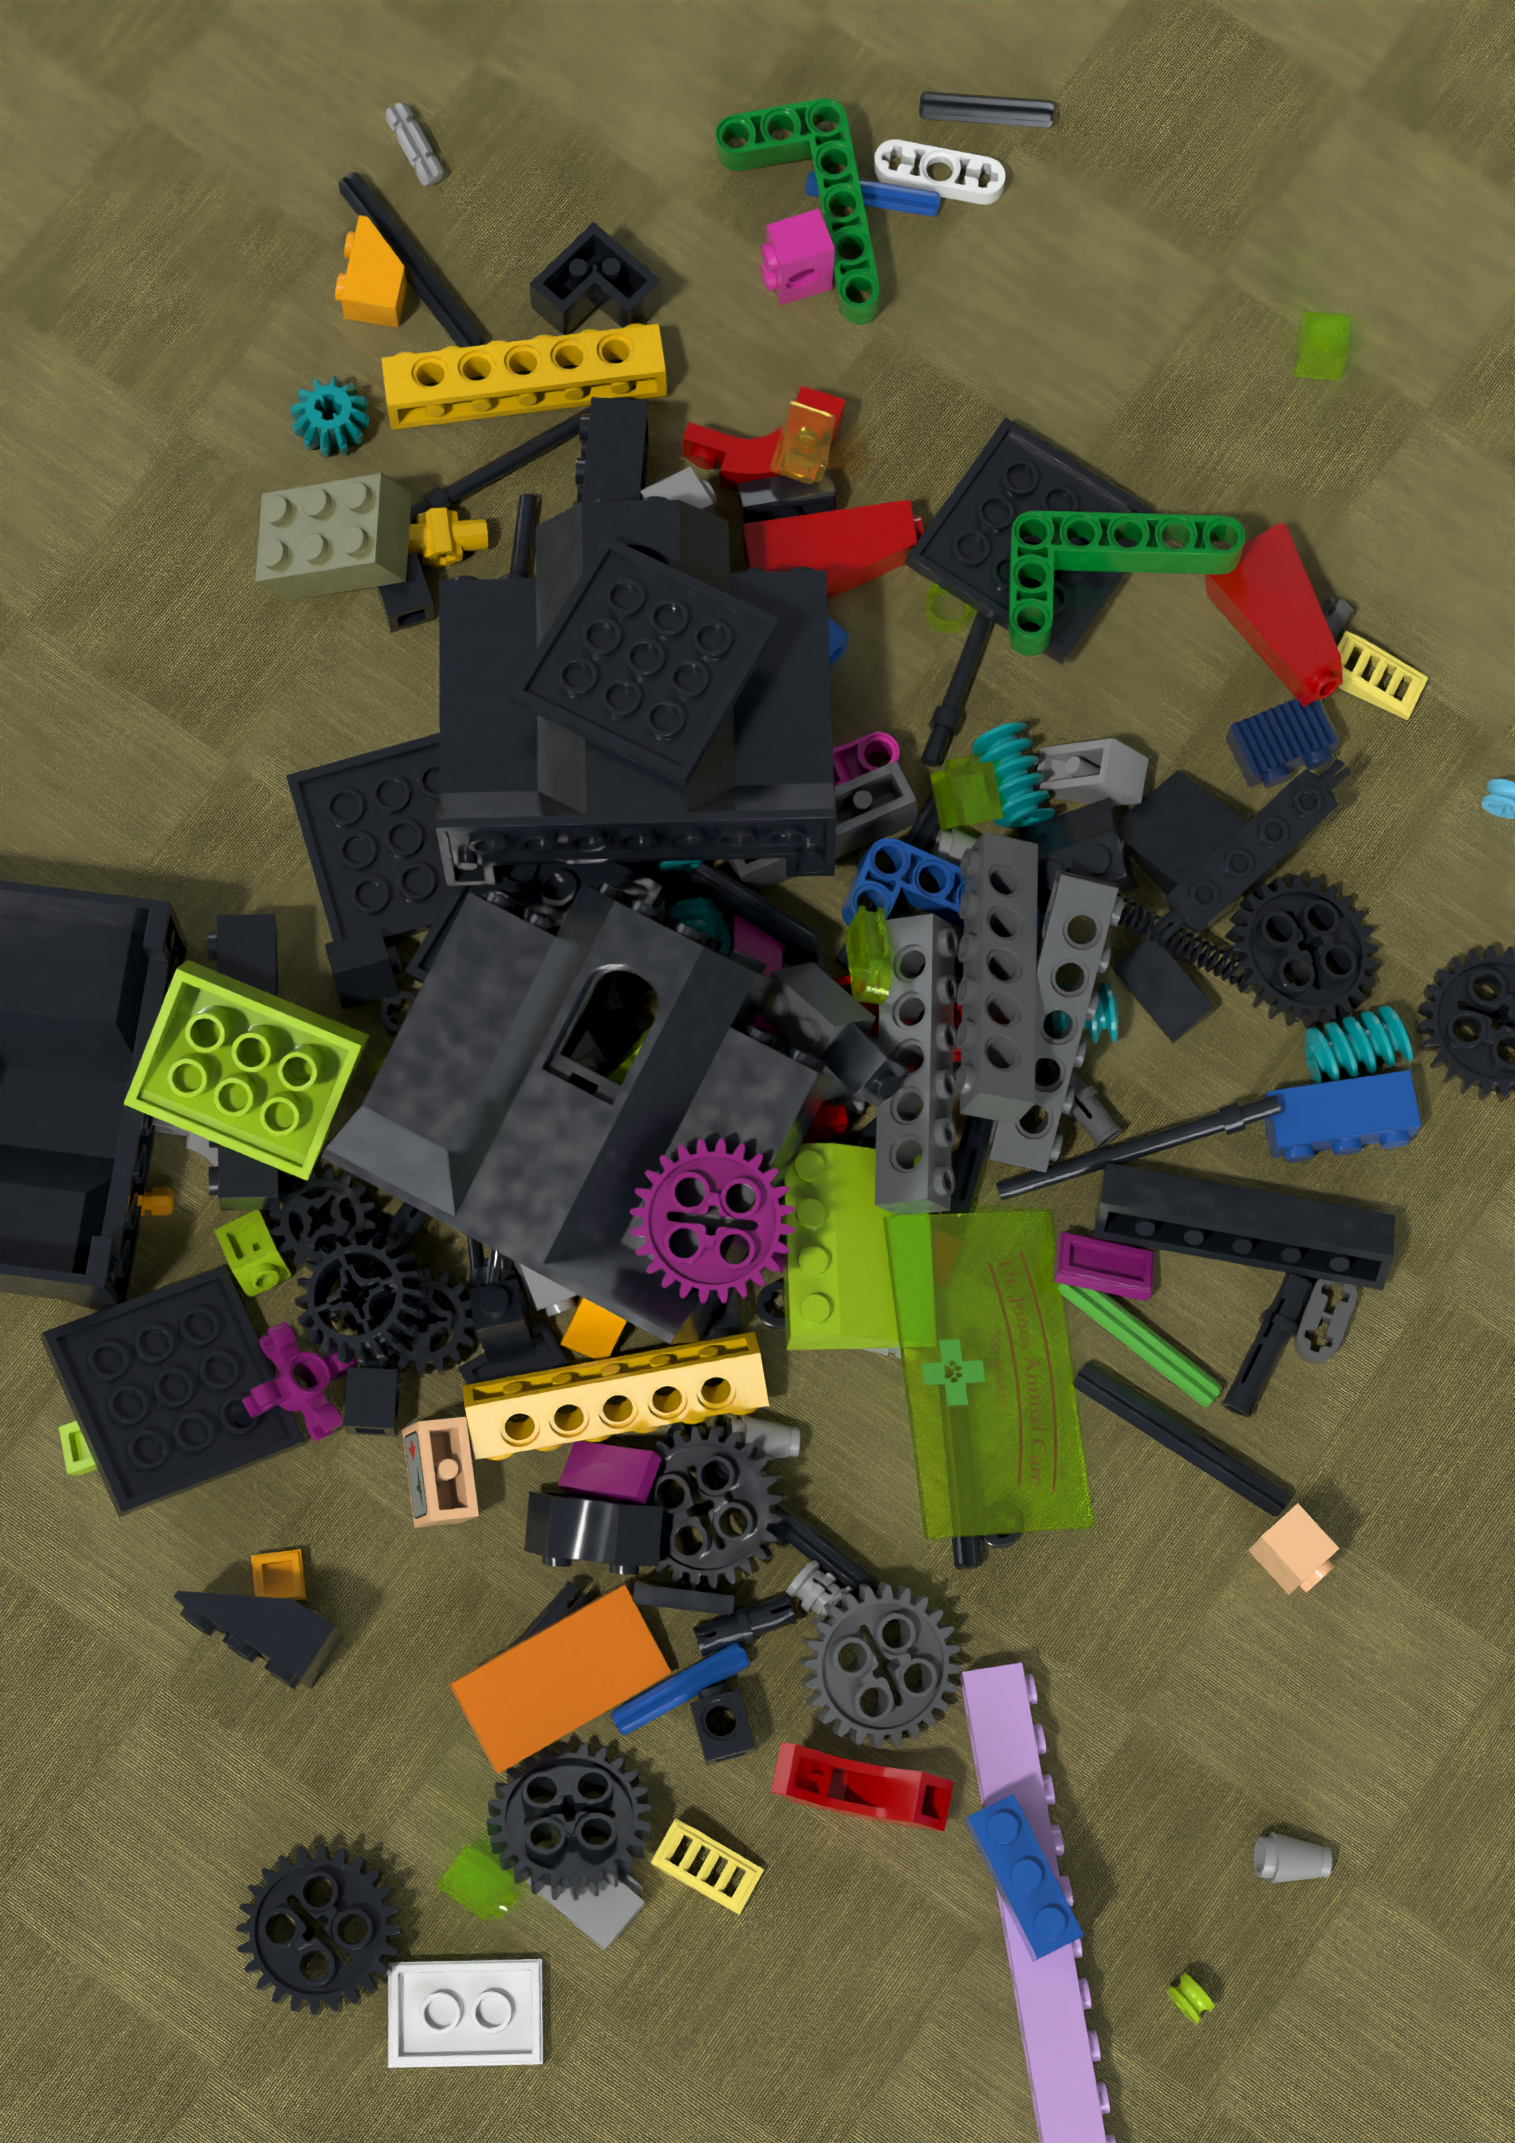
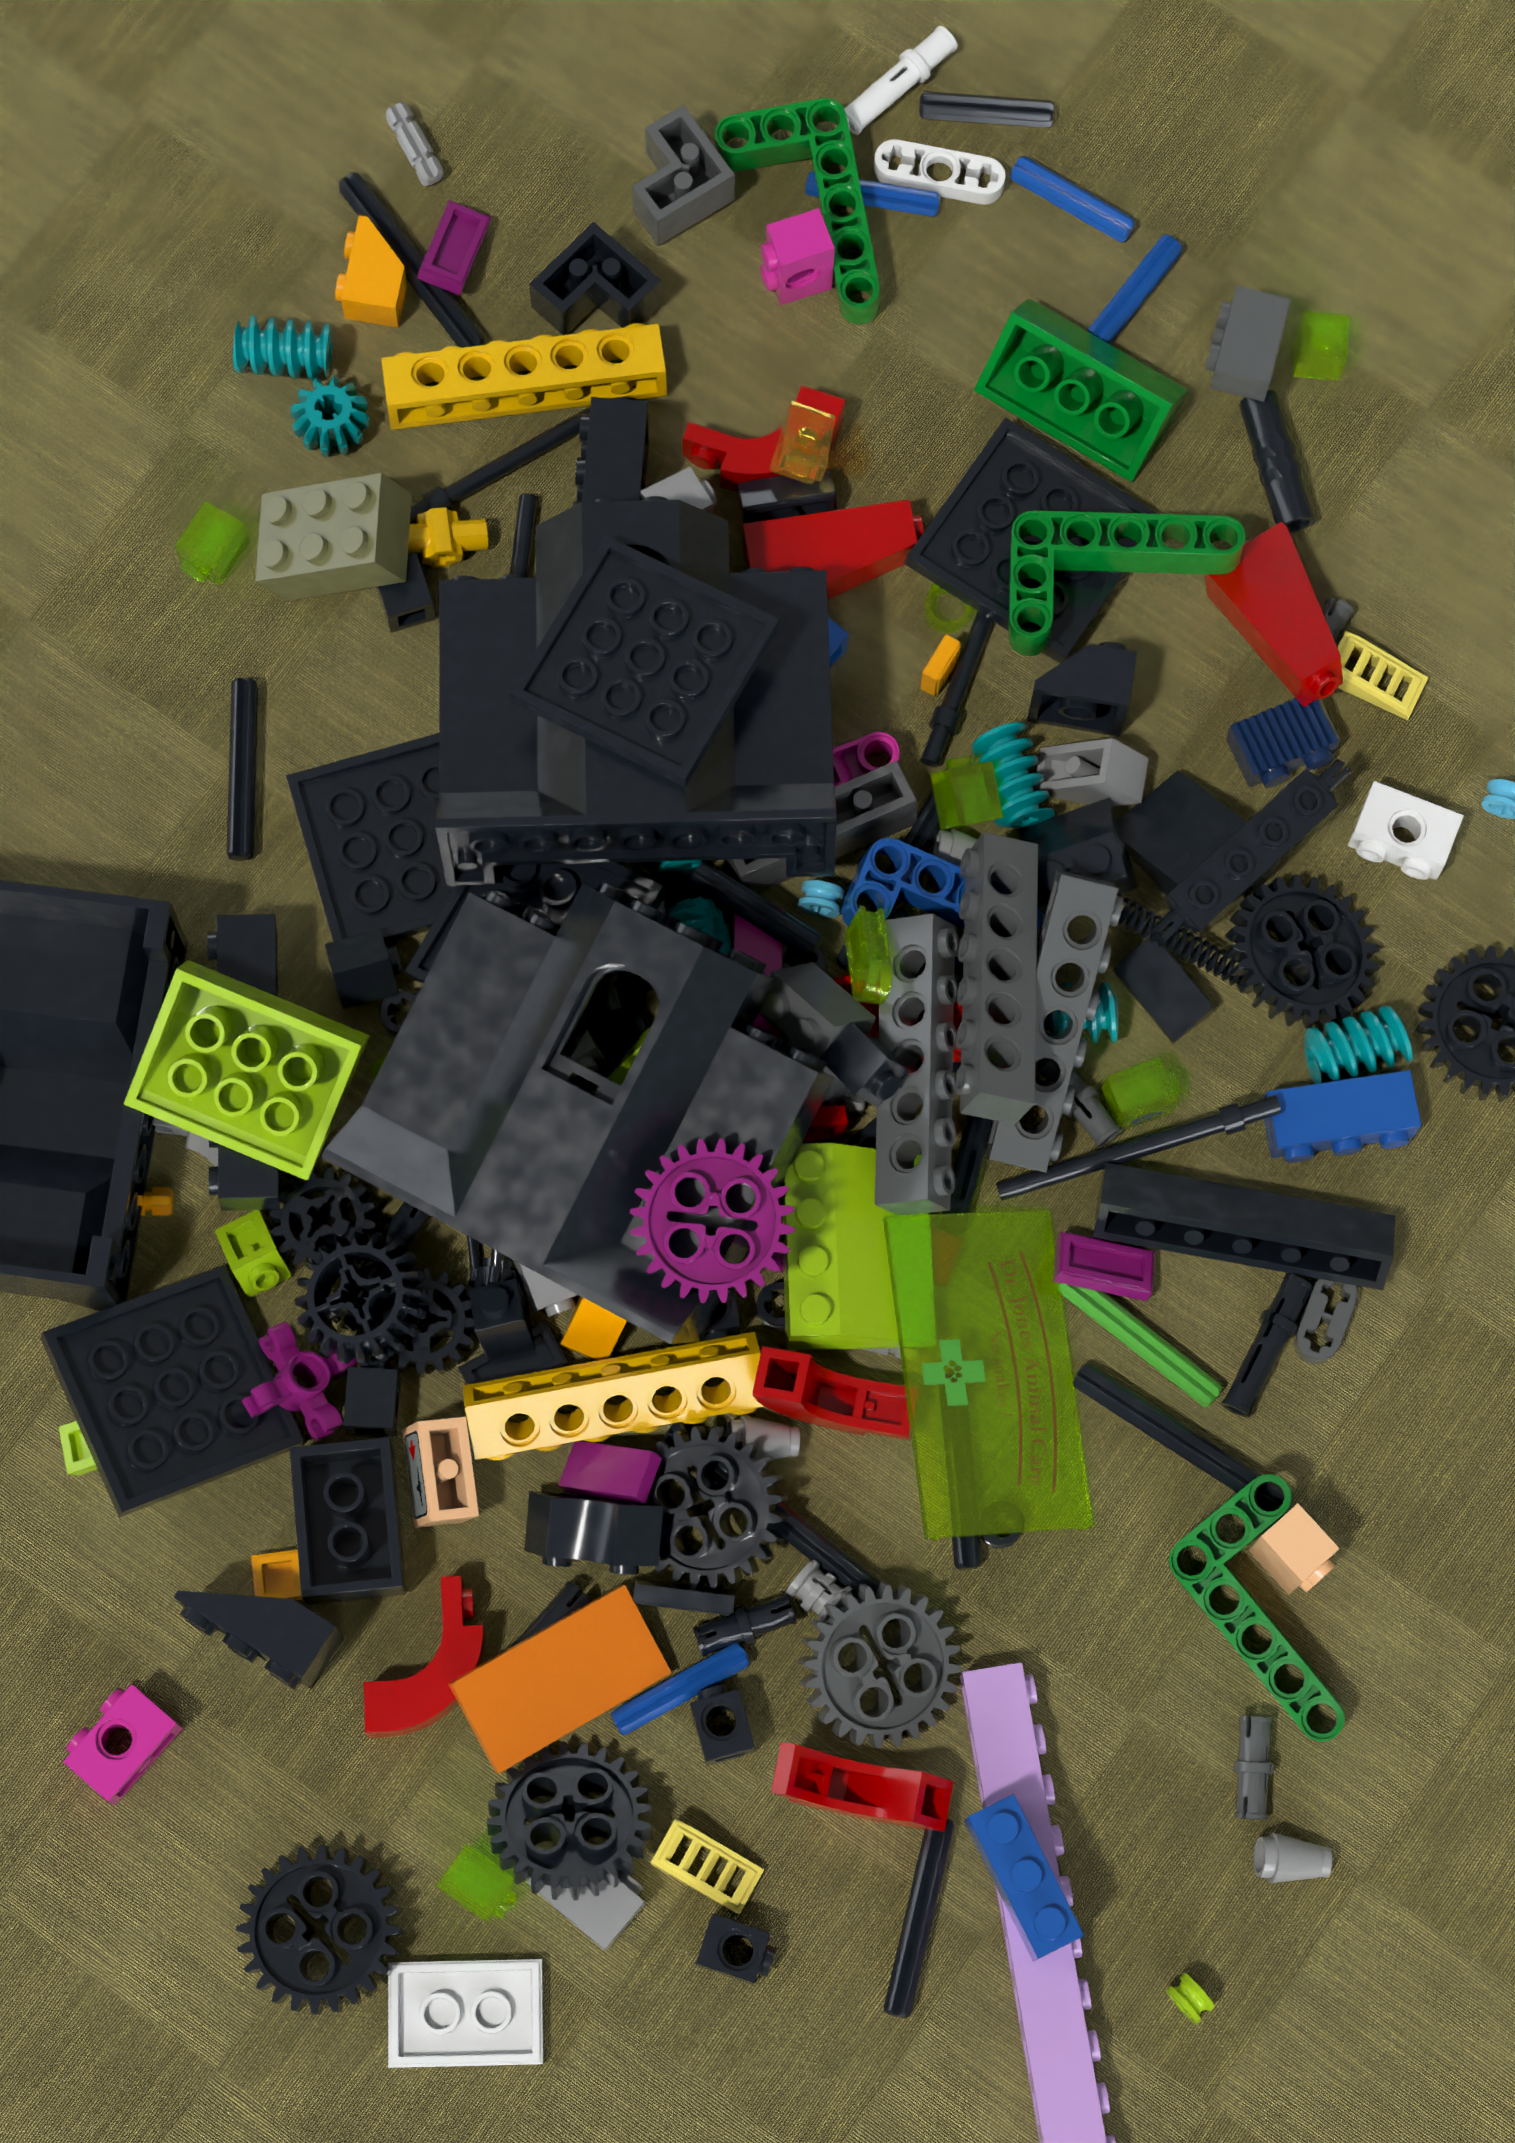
none -> dark pink brick [63,1684,183,1806]
none -> clear neon green brick [175,501,250,586]
none -> black axle [227,678,258,861]
none -> teal piece [233,315,333,381]
none -> black brick [289,1437,407,1605]
none -> red arch [363,1576,486,1738]
none -> magenta tile [417,200,492,296]
none -> dark grey brick [632,105,735,246]
none -> black brick [696,1914,776,1985]
none -> red arch [752,1346,920,1440]
none -> medium azure bush [798,880,844,918]
none -> white pin [844,26,958,135]
none -> black axle [884,1819,954,2018]
none -> light orange tile [920,634,961,696]
none -> green slope [973,298,1188,482]
none -> blue axle [1011,156,1135,242]
none -> black slope [1027,642,1137,737]
none -> blue axle [1088,234,1182,344]
none -> clear neon green brick [1102,1057,1181,1131]
none -> green beam [1169,1474,1346,1742]
none -> dark grey brick [1205,285,1291,402]
none -> dark grey pin [1233,1716,1274,1820]
none -> black axle [1239,390,1316,533]
none -> white brick [1347,781,1464,880]

